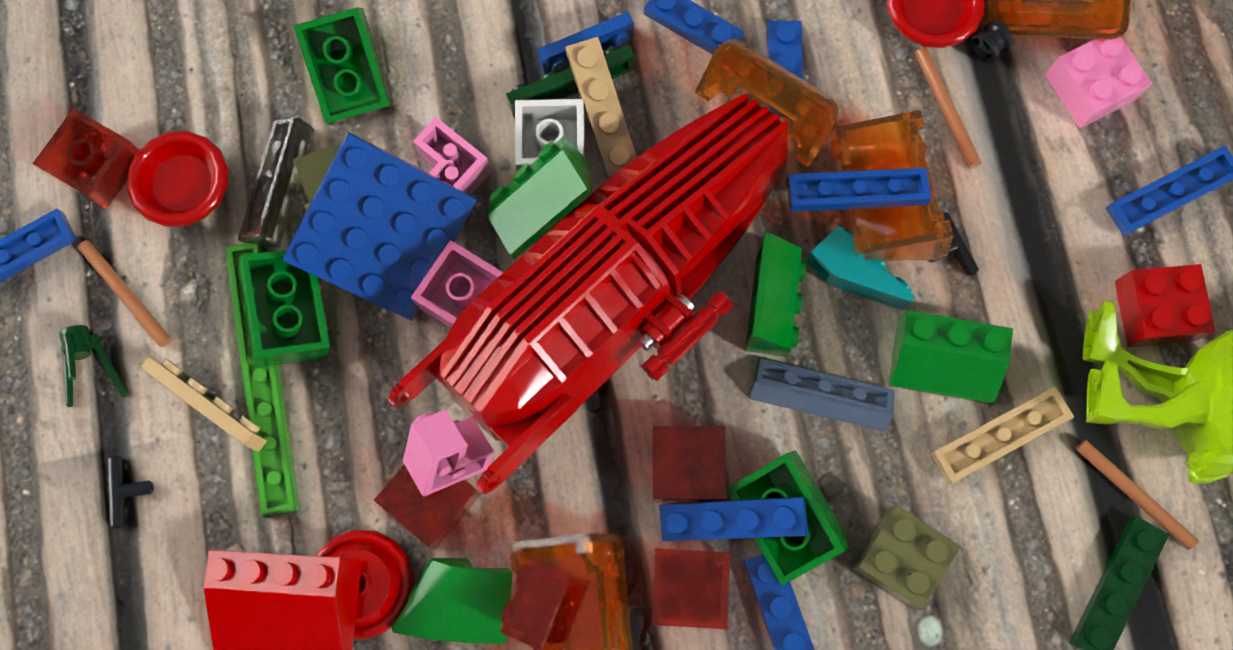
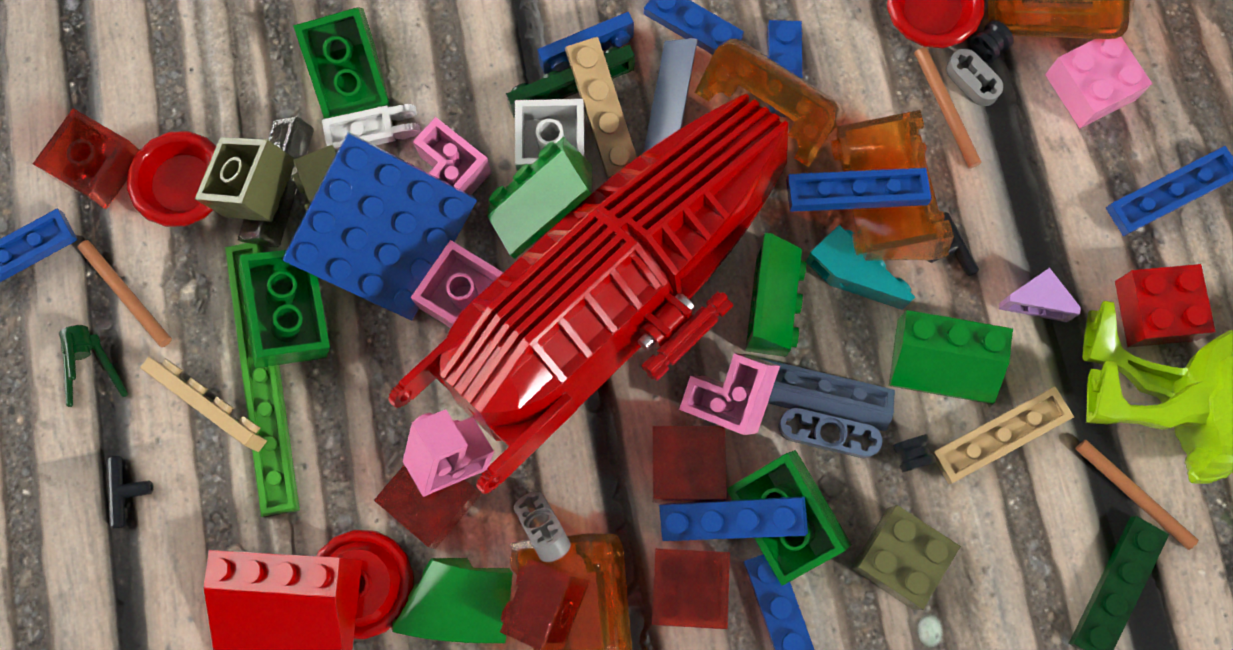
none -> olive brick [195,137,295,222]
none -> white hinge [322,104,421,151]
none -> light grey beam [514,492,571,562]
none -> sand blue slope [643,38,698,153]
none -> bright pink brick [679,353,780,435]
none -> sand blue beam [778,408,882,458]
none -> black wheel [893,434,937,473]
none -> light grey beam [946,49,1003,106]
none -> lavender slope [999,268,1081,322]

